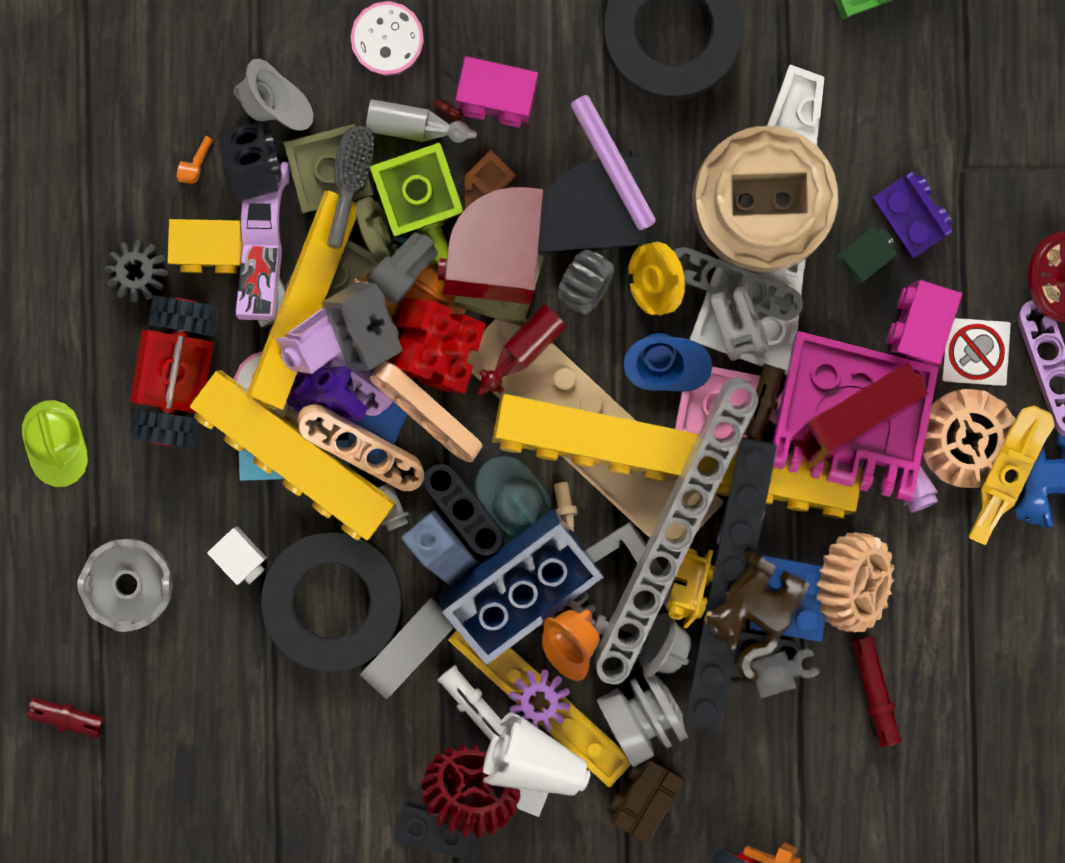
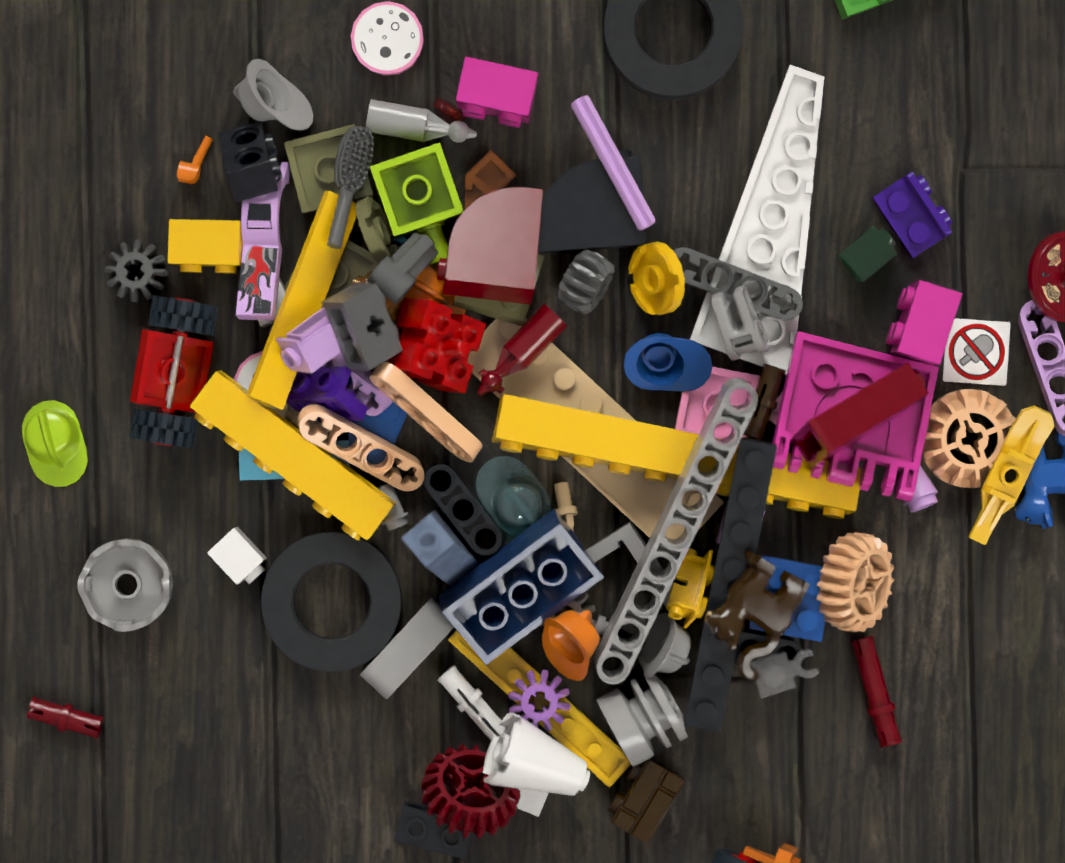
tan piece [692,126,838,272] -> none

